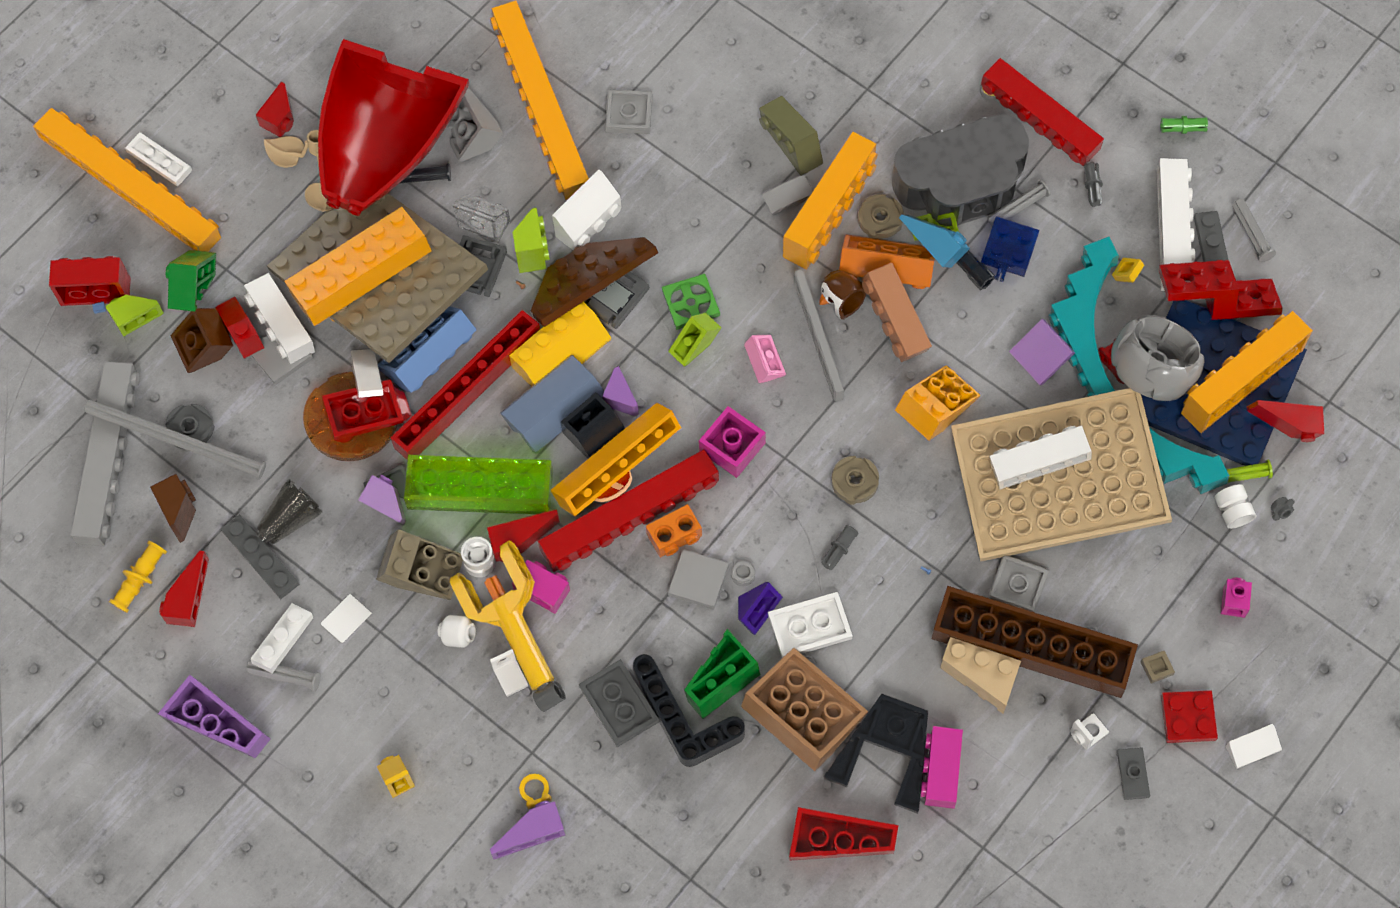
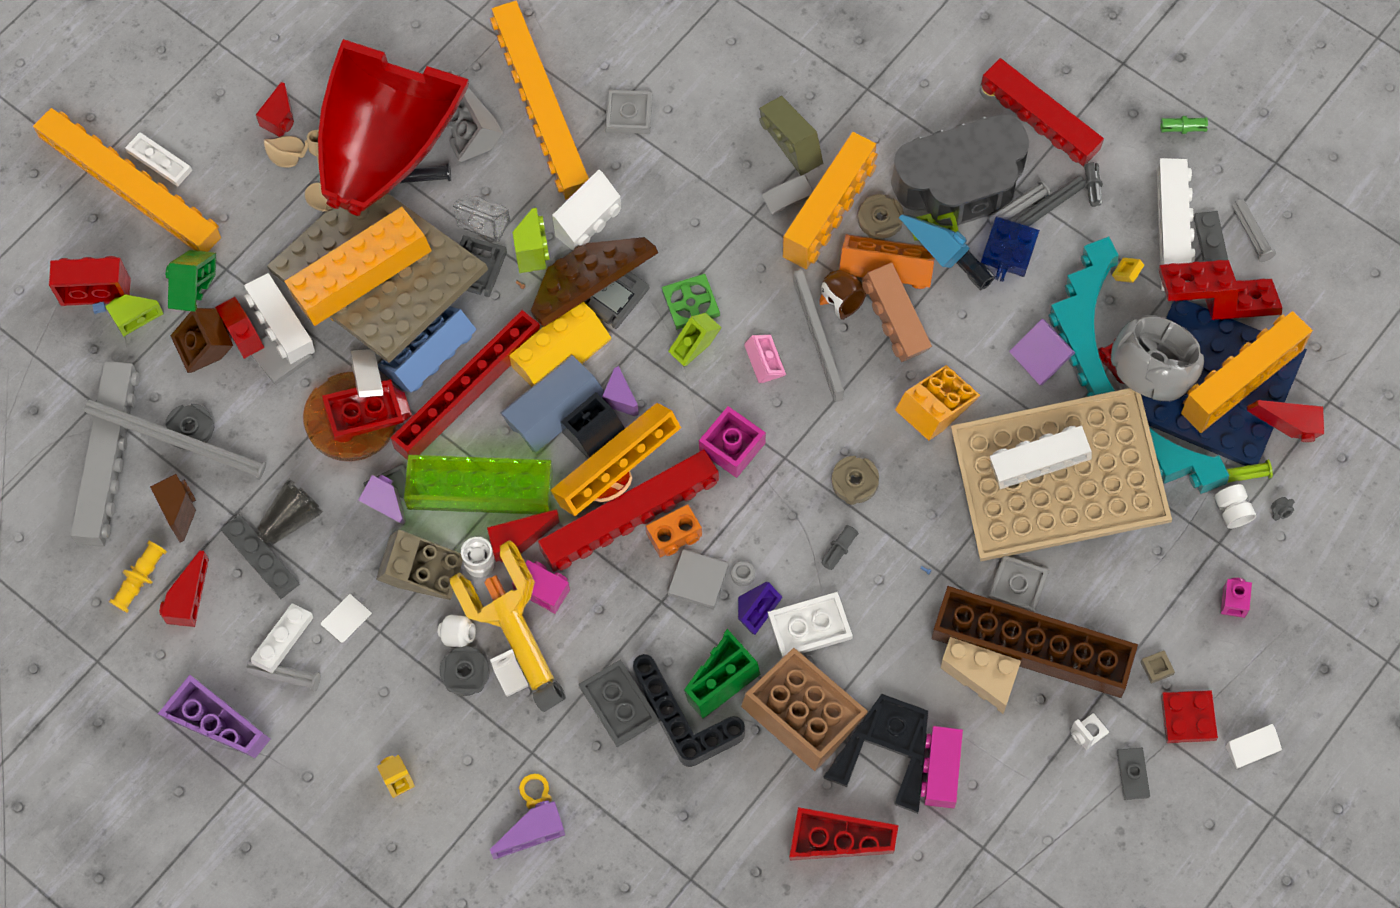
none -> dark grey plate [440,646,490,696]
none -> dark grey axle [993,176,1086,246]

